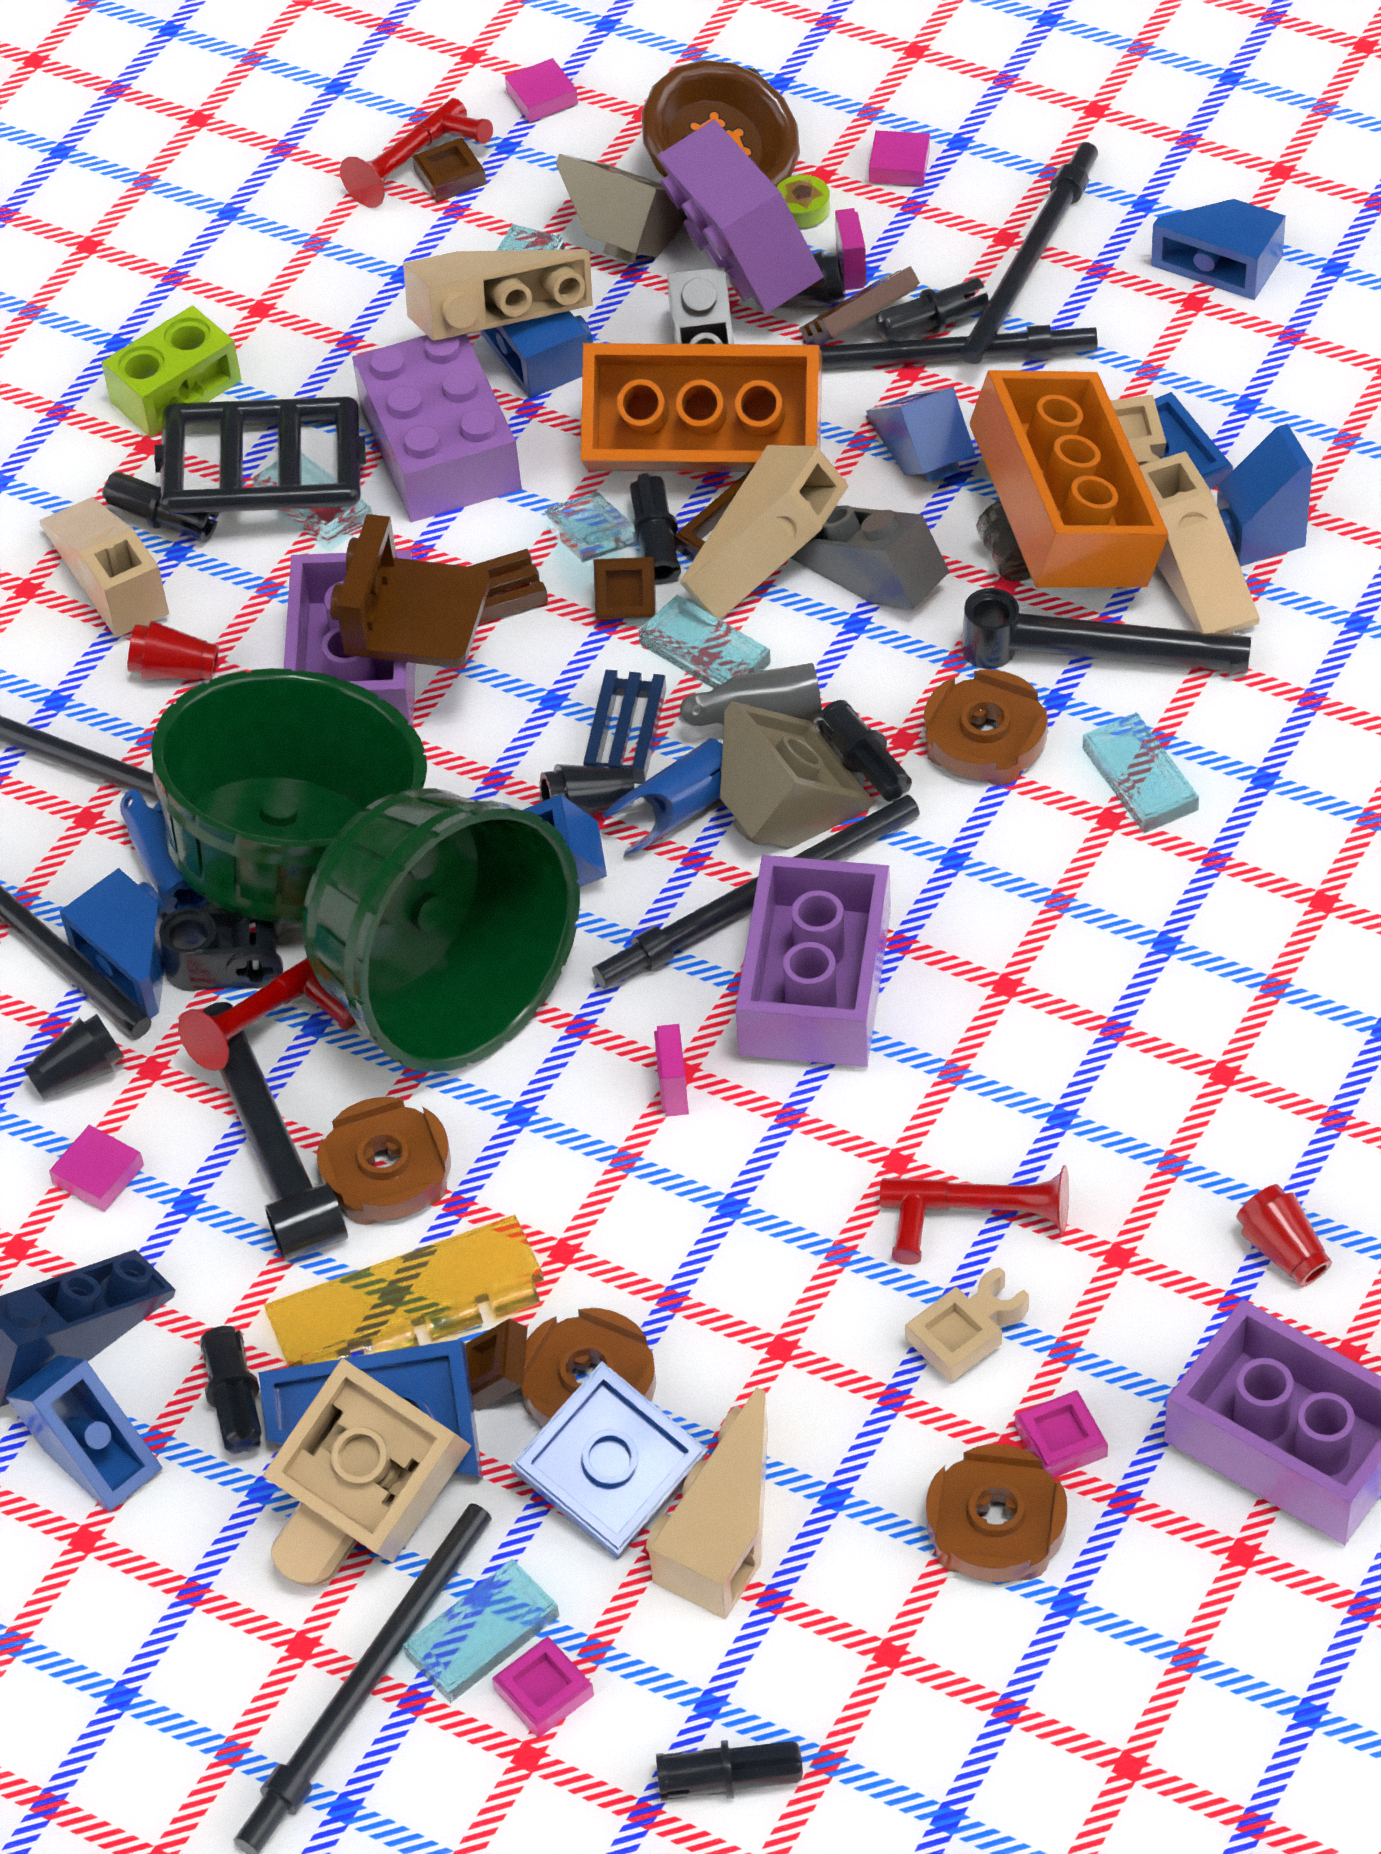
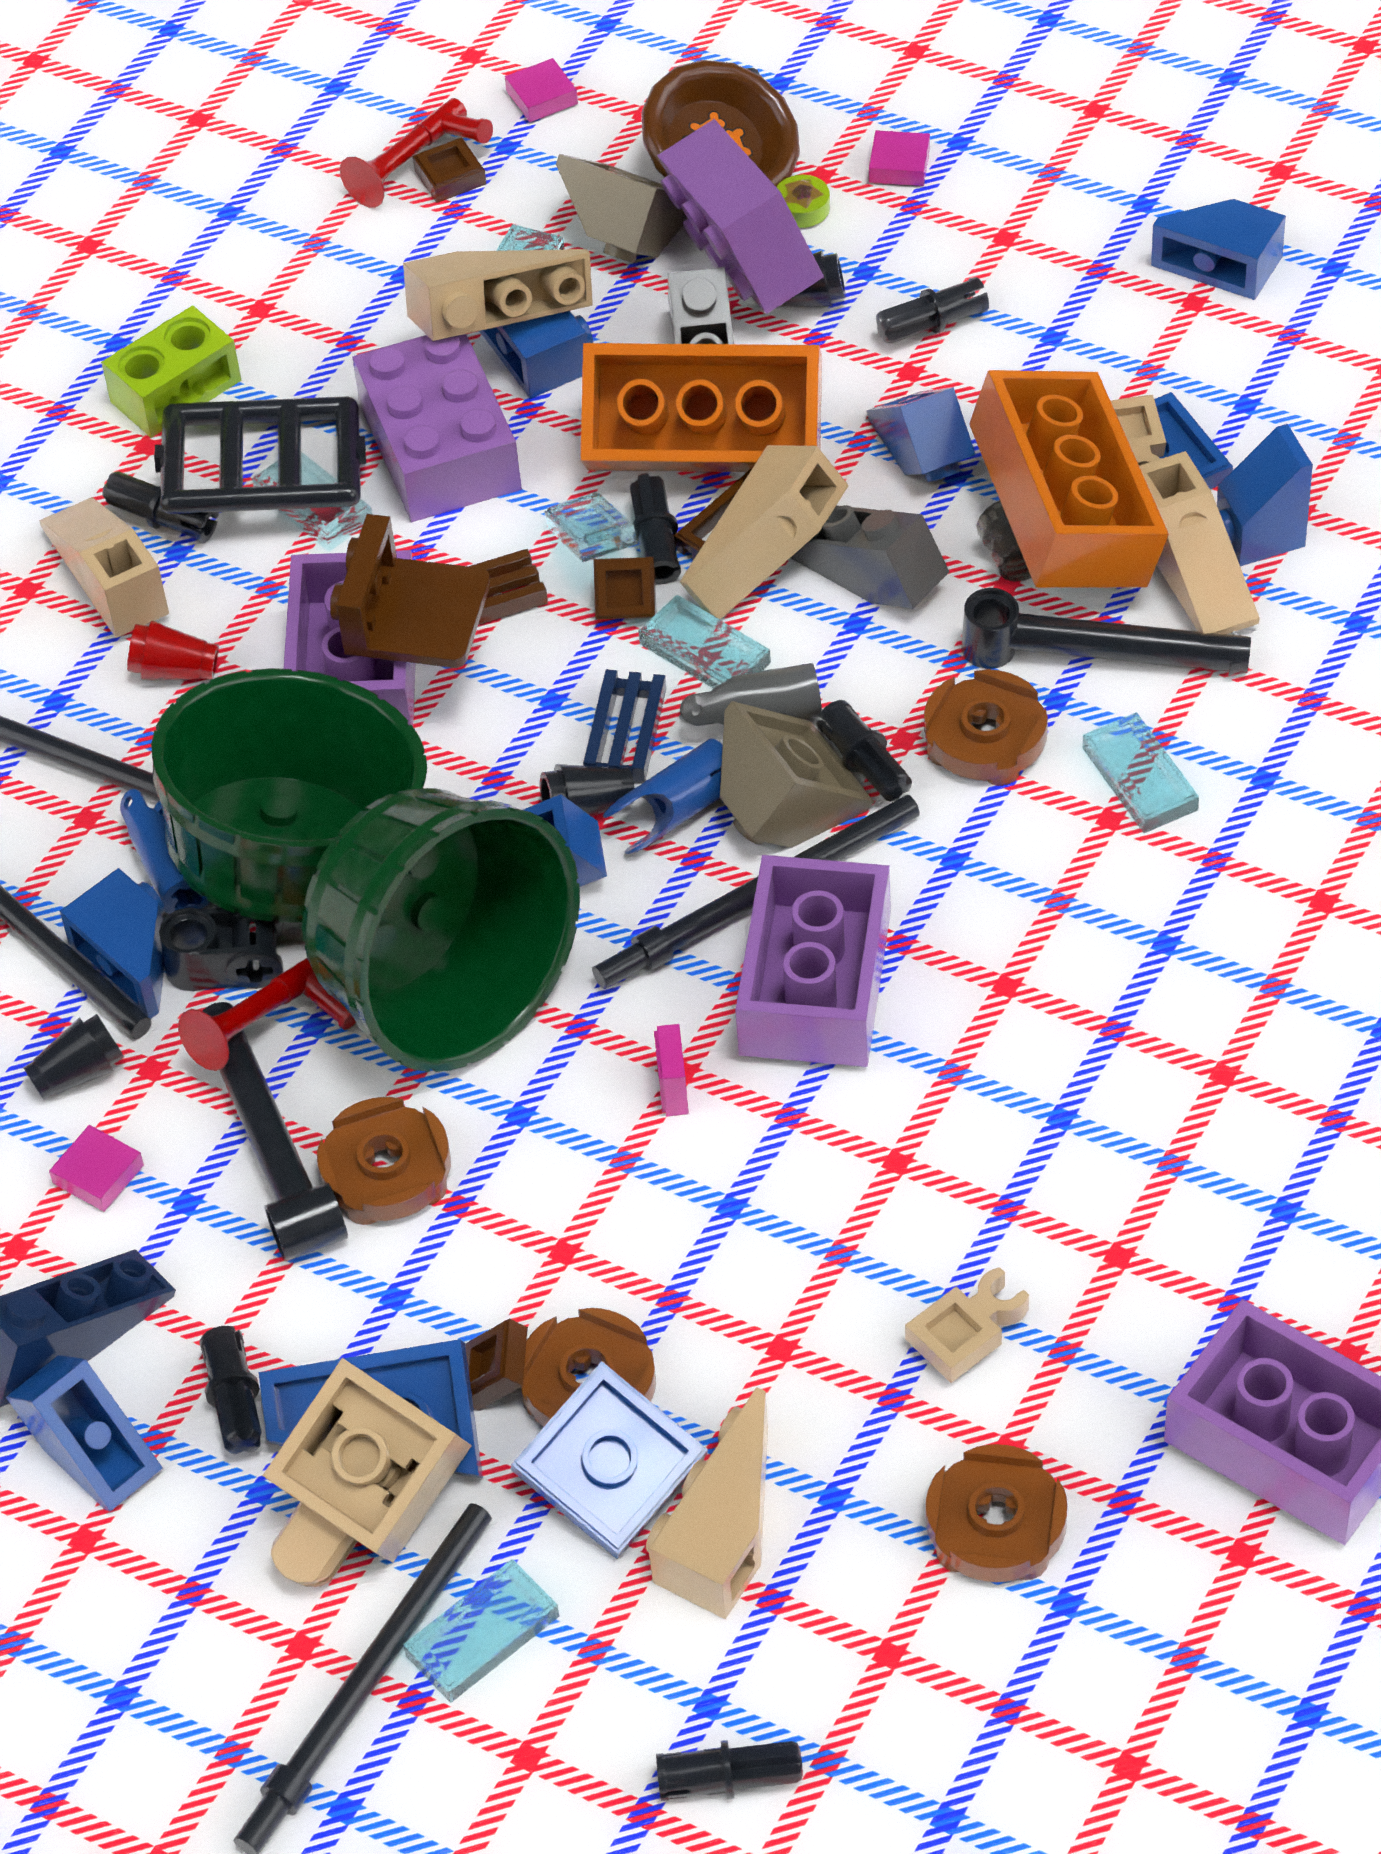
clear yellow windscreen [264,1214,544,1367] -> none
dark pink tile [492,1636,594,1739] -> none
reddish brown tile [799,266,920,345] -> none
black bar [819,324,1098,369] -> none
dark pink tile [835,208,866,290] -> none
red piece [880,1165,1069,1265] -> none
black bar [961,142,1099,364] -> none
dark pink tile [1015,1390,1108,1478] -> none
red cone [1236,1184,1332,1287] -> none

